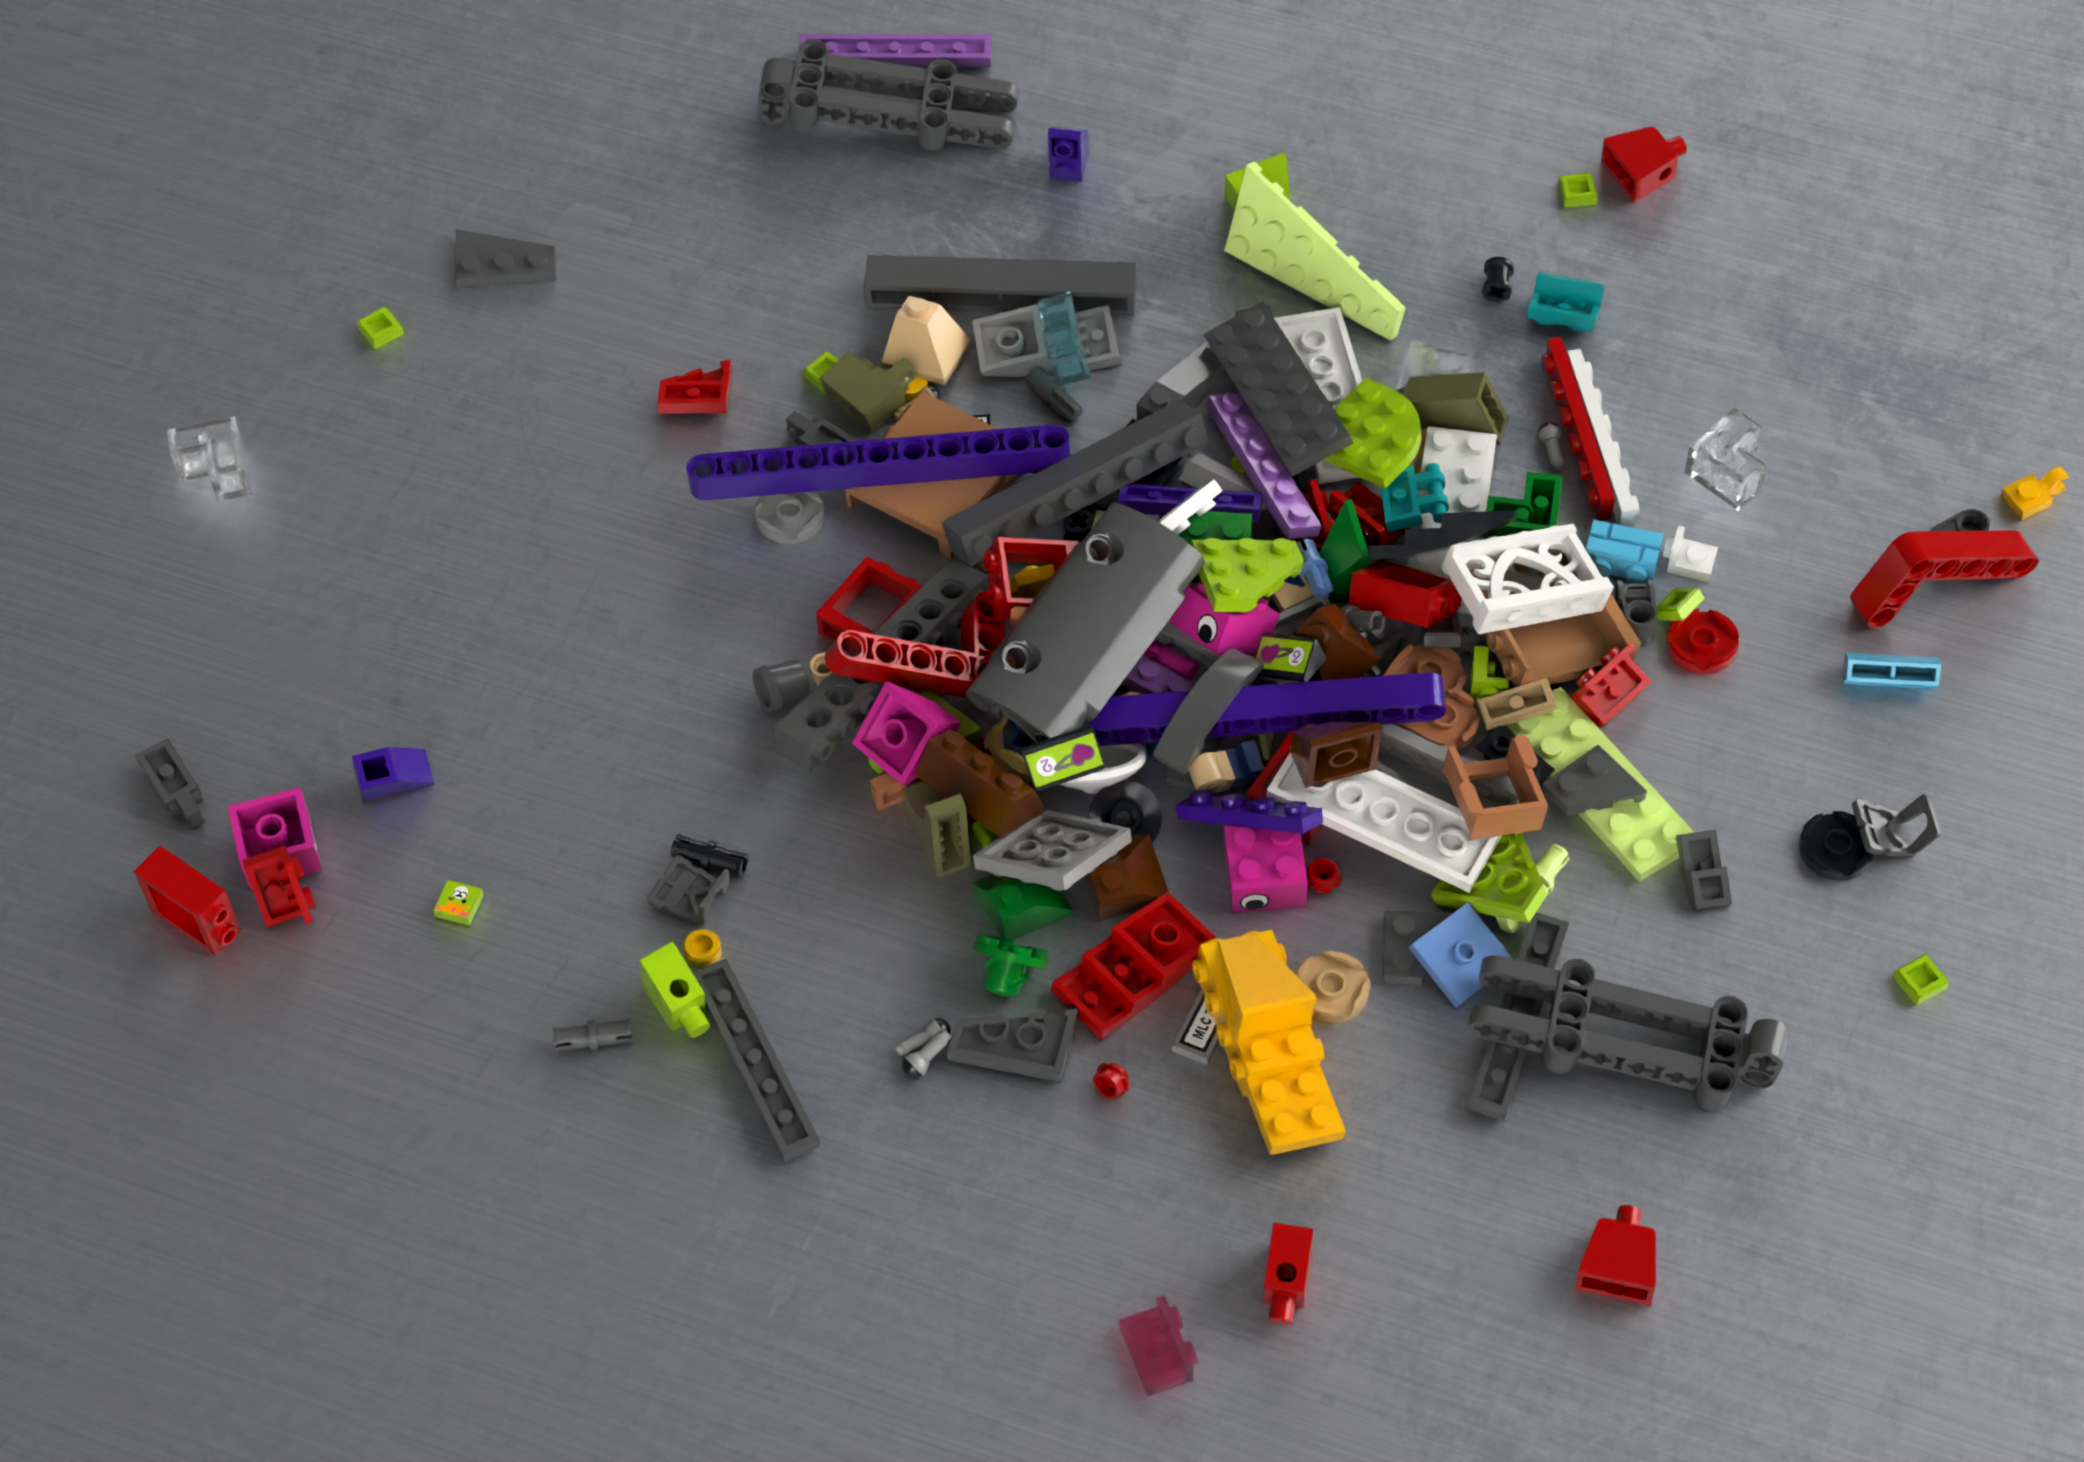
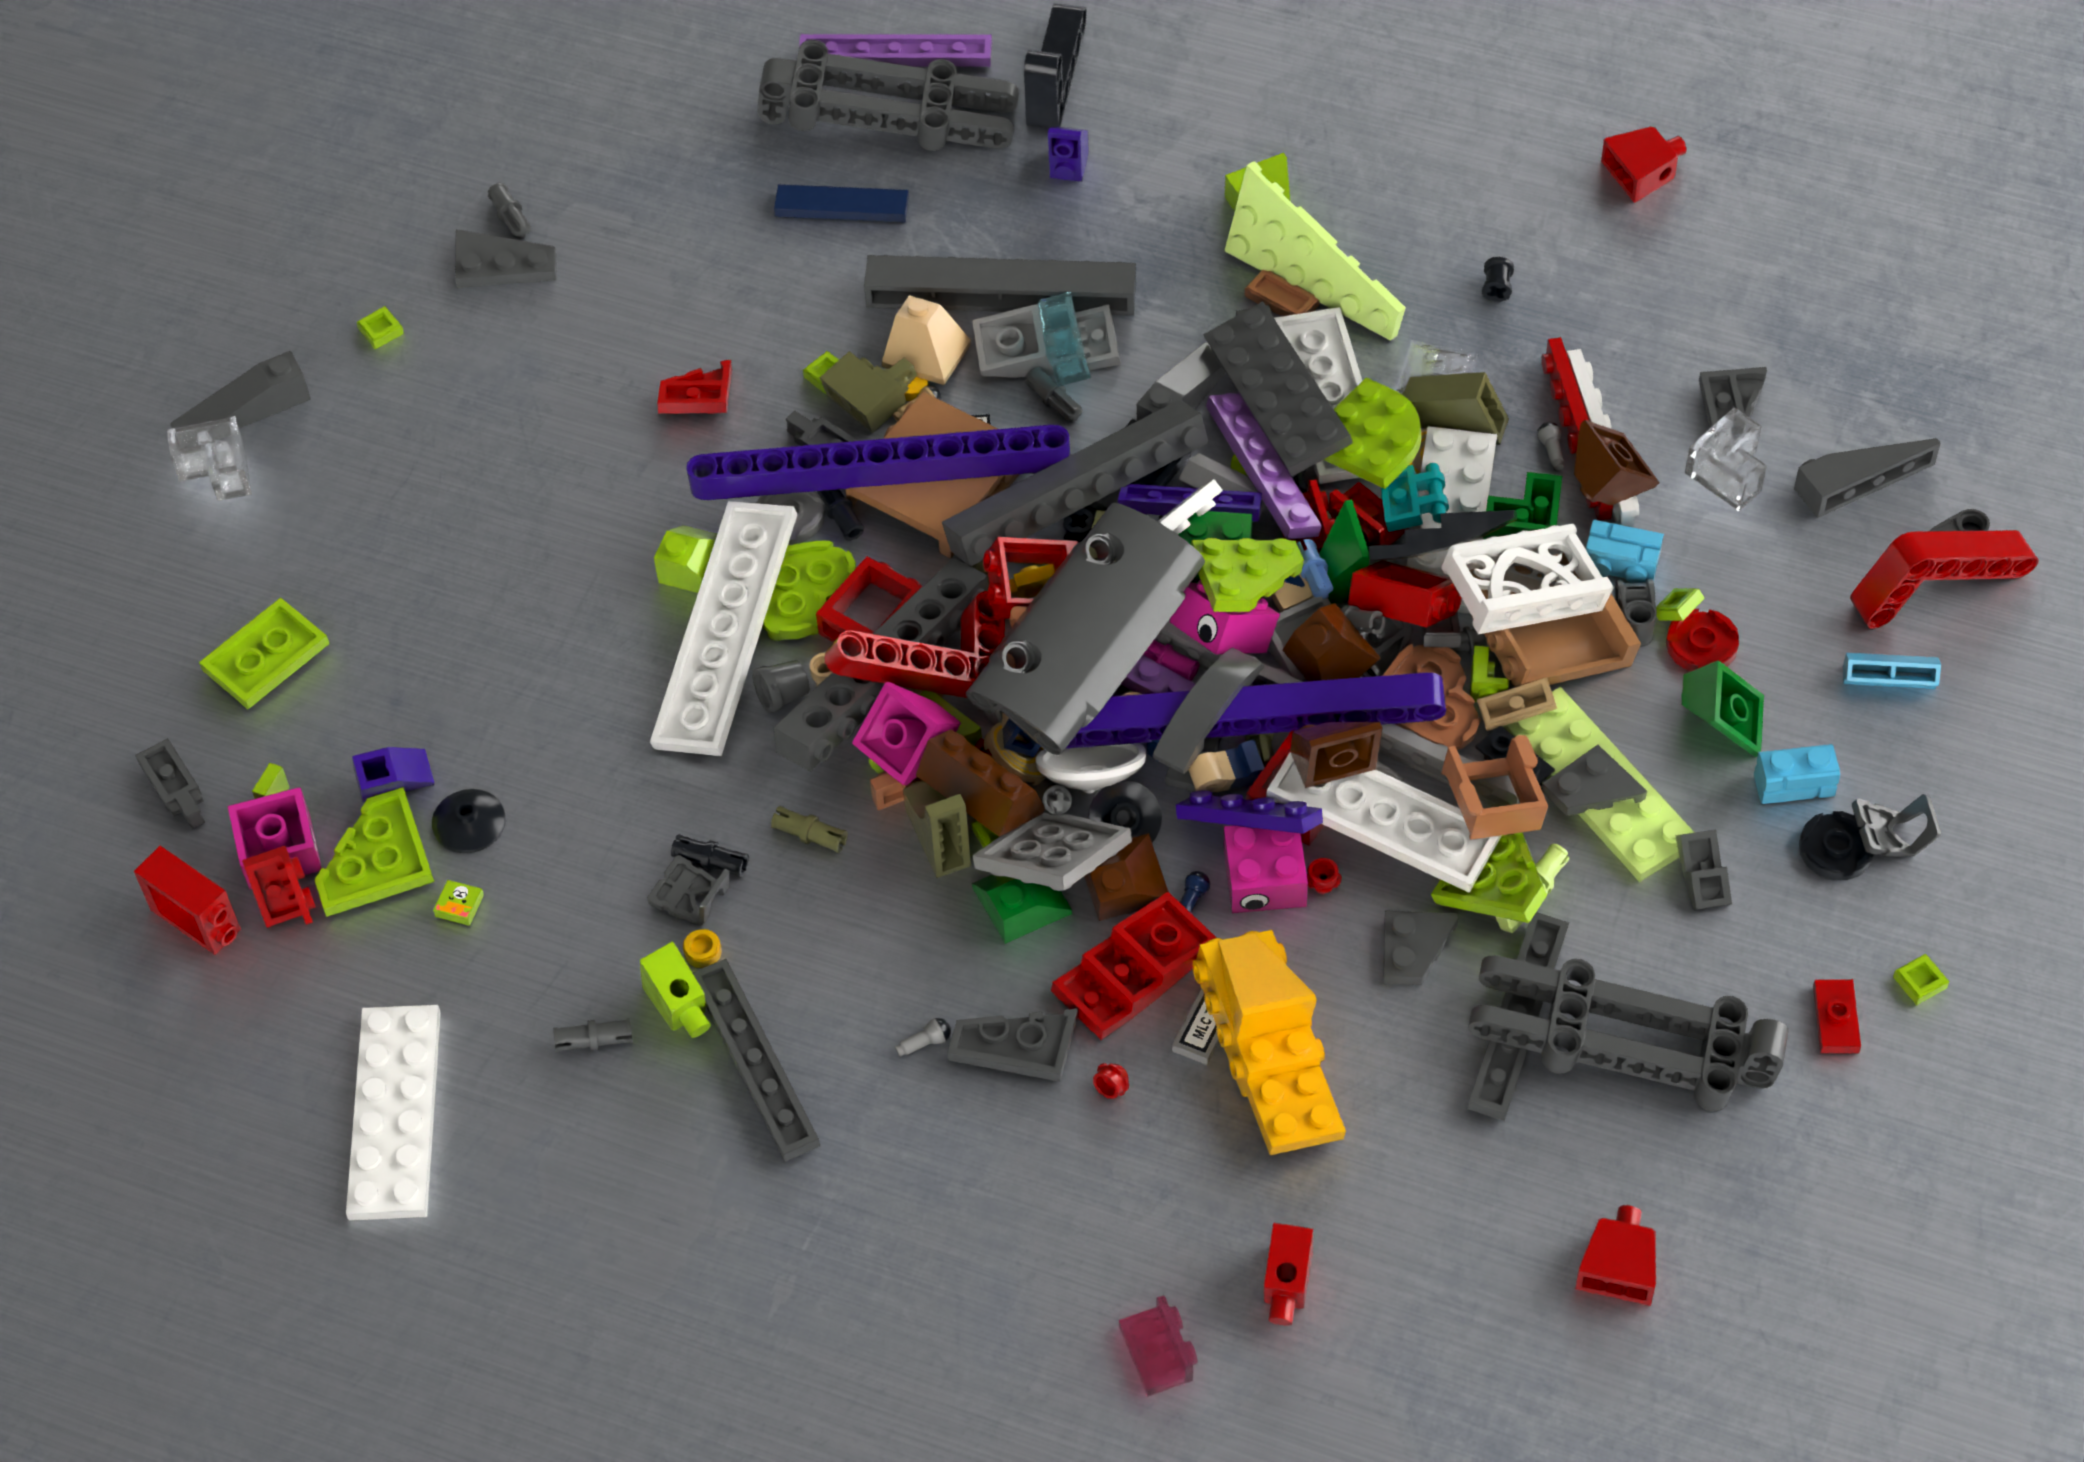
light grey piece [902,1029,952,1079] -> none
green plate [973,934,1049,997] -> none
slope [1021,724,1106,792] -> none
slope [1254,633,1327,683] -> none
tan tile [1296,950,1371,1023] -> none
medium blue plate [1408,903,1513,1008] -> none
teal bracket [1526,272,1604,332] -> none
lime tile [1558,172,1598,208] -> none
red bracket [1570,643,1652,729] -> none
white bracket [1663,525,1718,583] -> none
yellow plate [2001,466,2069,521] -> none
none -> dark grey slope [170,351,311,451]
none -> lime plate [199,597,330,709]
none -> lime tile [252,763,290,799]
none -> lime plate [314,787,434,917]
none -> white plate [346,1005,441,1221]
none -> black dish [432,789,506,853]
none -> dark grey axle [488,183,531,239]
none -> white plate [650,501,797,756]
none -> lime slope [654,525,718,593]
none -> lime plate [762,541,856,641]
none -> olive pin [771,806,848,853]
none -> dark blue tile [774,184,909,222]
none -> black axle [817,489,865,541]
none -> black beam [1024,4,1087,128]
none -> dark grey axle [1042,784,1072,815]
none -> dark blue piece [1180,871,1210,913]
none -> nougat tile [1245,270,1319,317]
none -> reddish brown slope [1574,420,1660,506]
none -> green slope [1681,660,1764,757]
none -> dark grey wing [1699,367,1767,435]
none -> medium azure brick [1754,744,1841,804]
none -> dark grey slope [1794,438,1941,518]
none -> red plate [1813,979,1861,1054]

